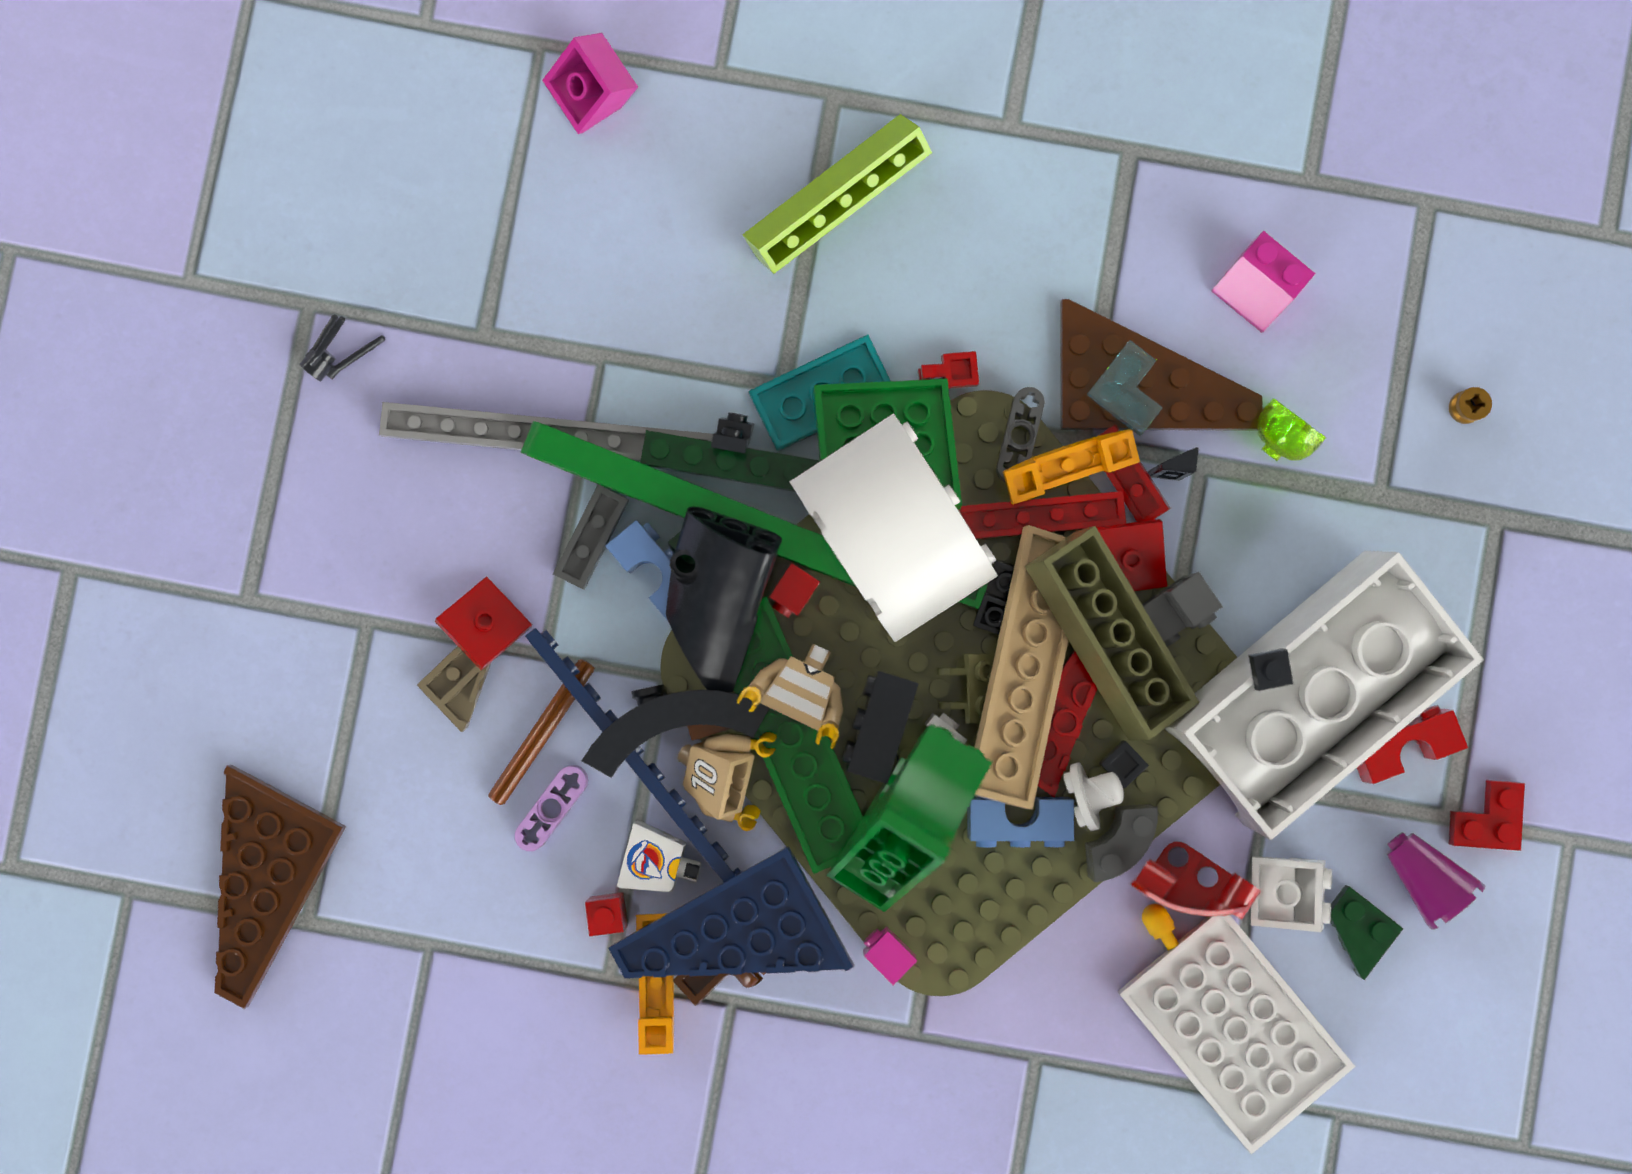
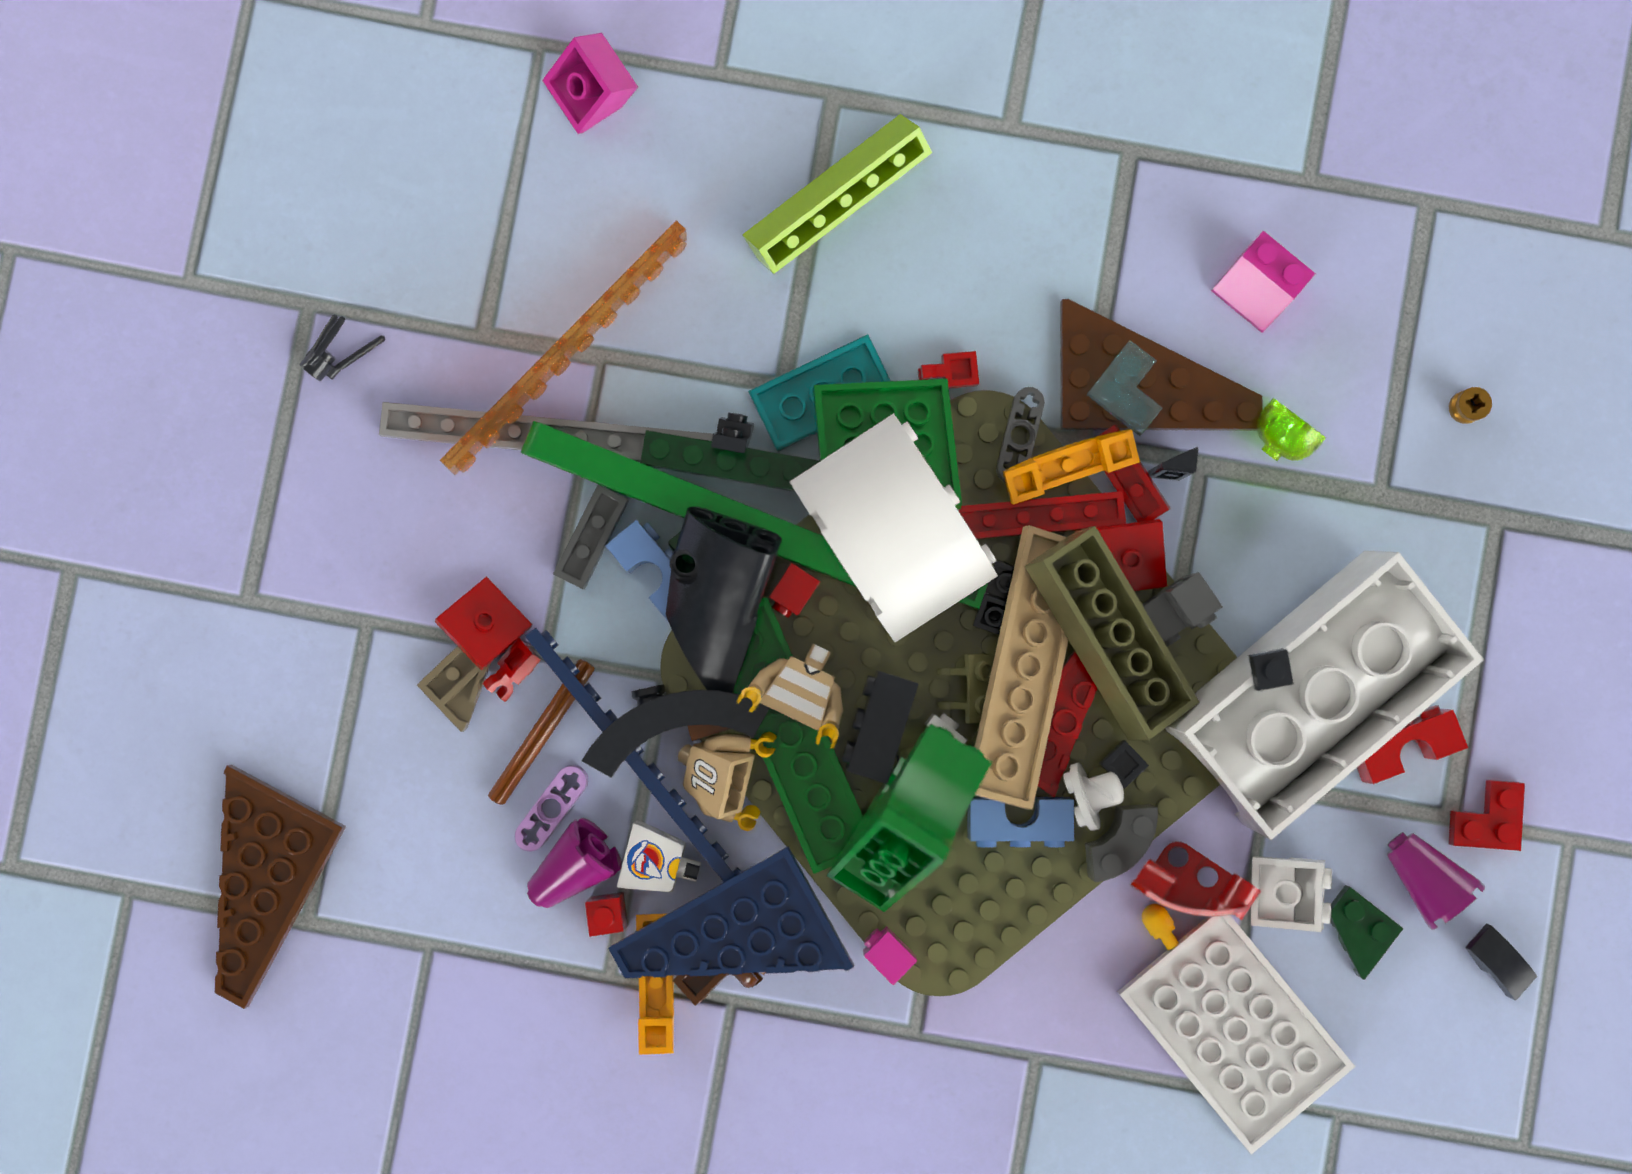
none -> clear orange plate [439,220,687,475]
none -> red plate [482,638,541,702]
none -> magenta cone [527,818,622,908]
none -> black slope [1465,923,1537,1001]

